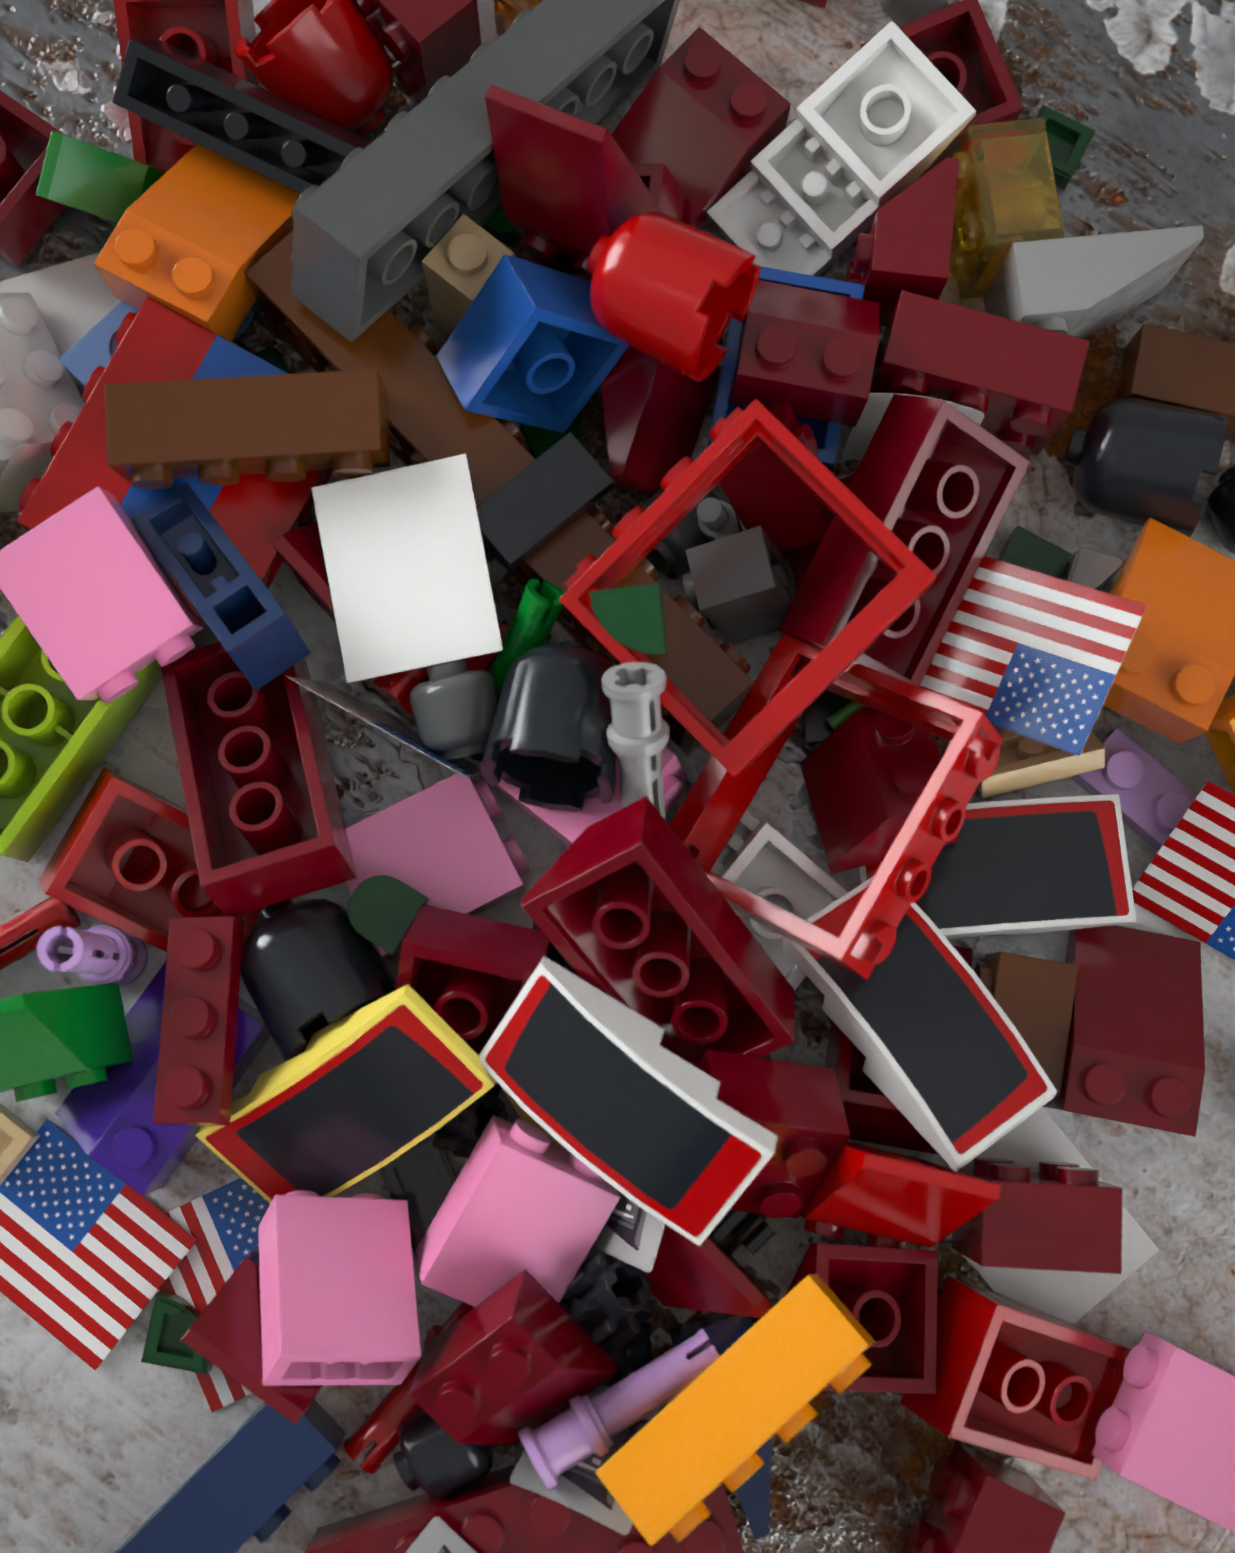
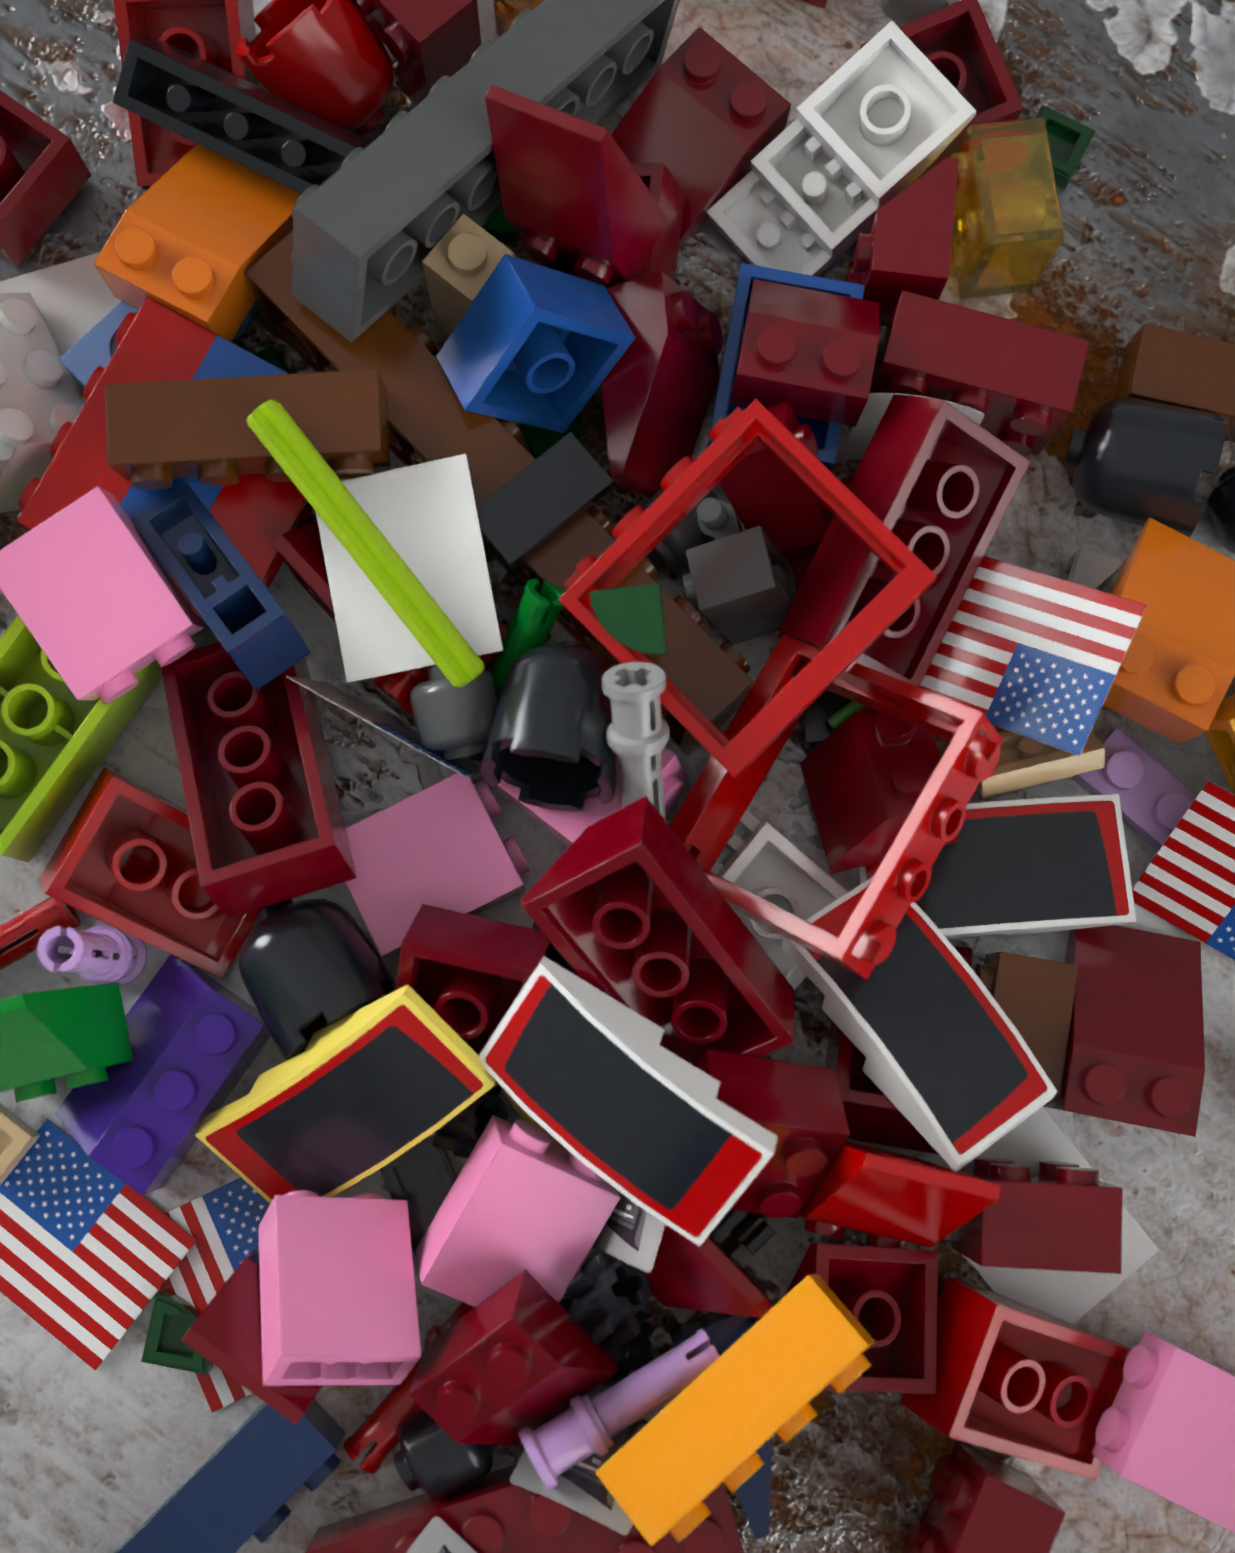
green slope [36,130,166,223] -> none
dark red plate [153,916,244,1126] -> none
dark green tile [348,875,429,956] -> none
red cylinder [587,211,761,383] -> none
light grey slope [983,225,1204,339] -> none
dark green tile [997,525,1072,578] -> none
none -> lime axle [247,399,485,688]

